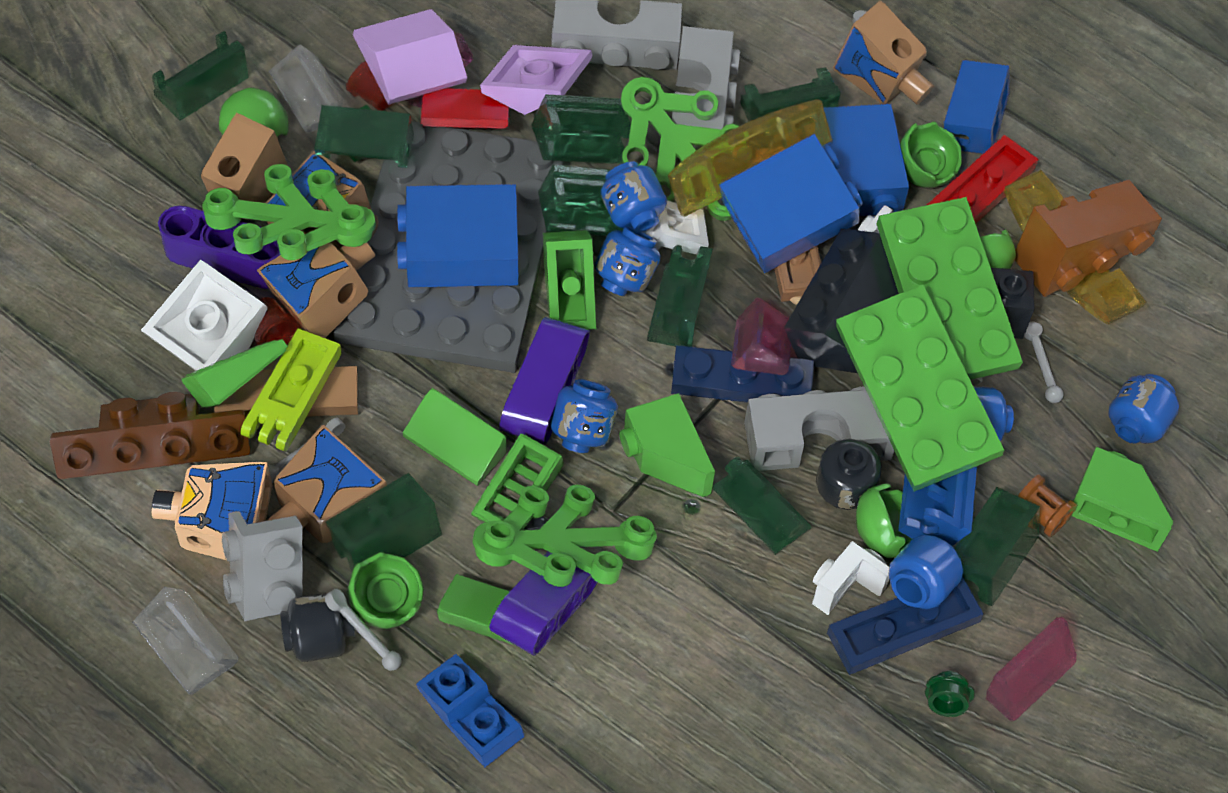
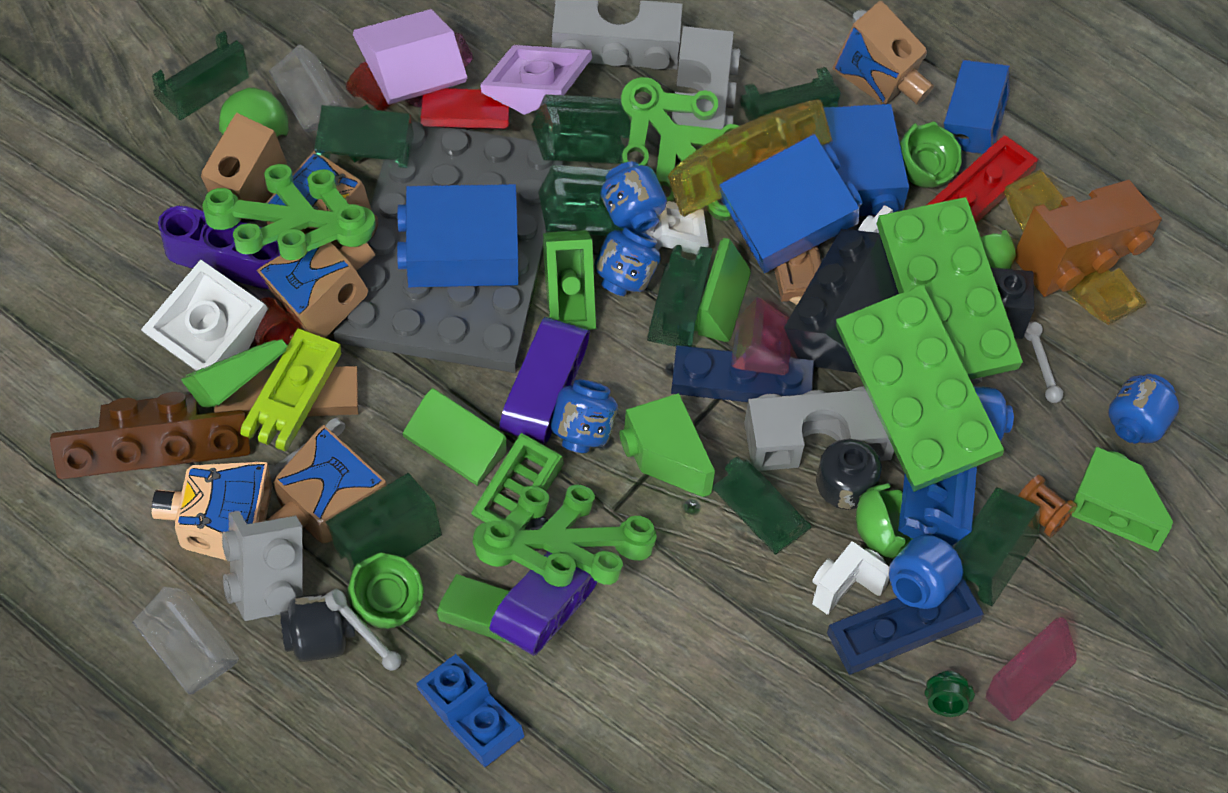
none -> bright green slope [696,237,750,342]

